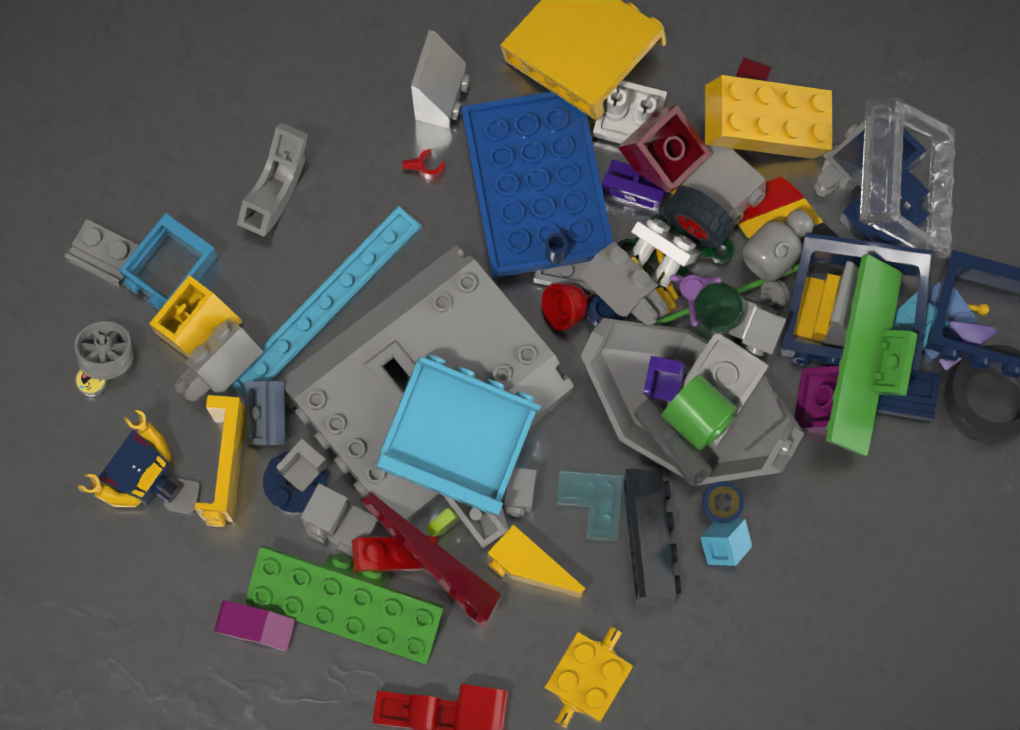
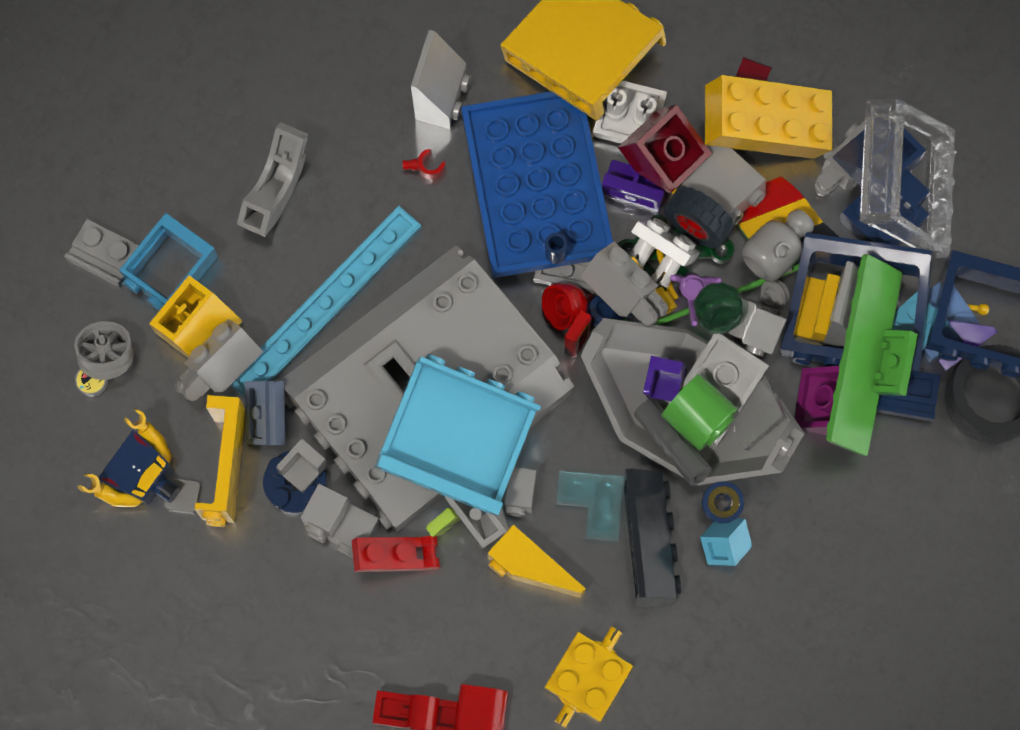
magenta slope [214,600,295,651] -> none
bright green bracket [245,546,444,664] -> none
dark red wedge [360,491,501,626] -> none
none -> red tile [564,310,591,358]

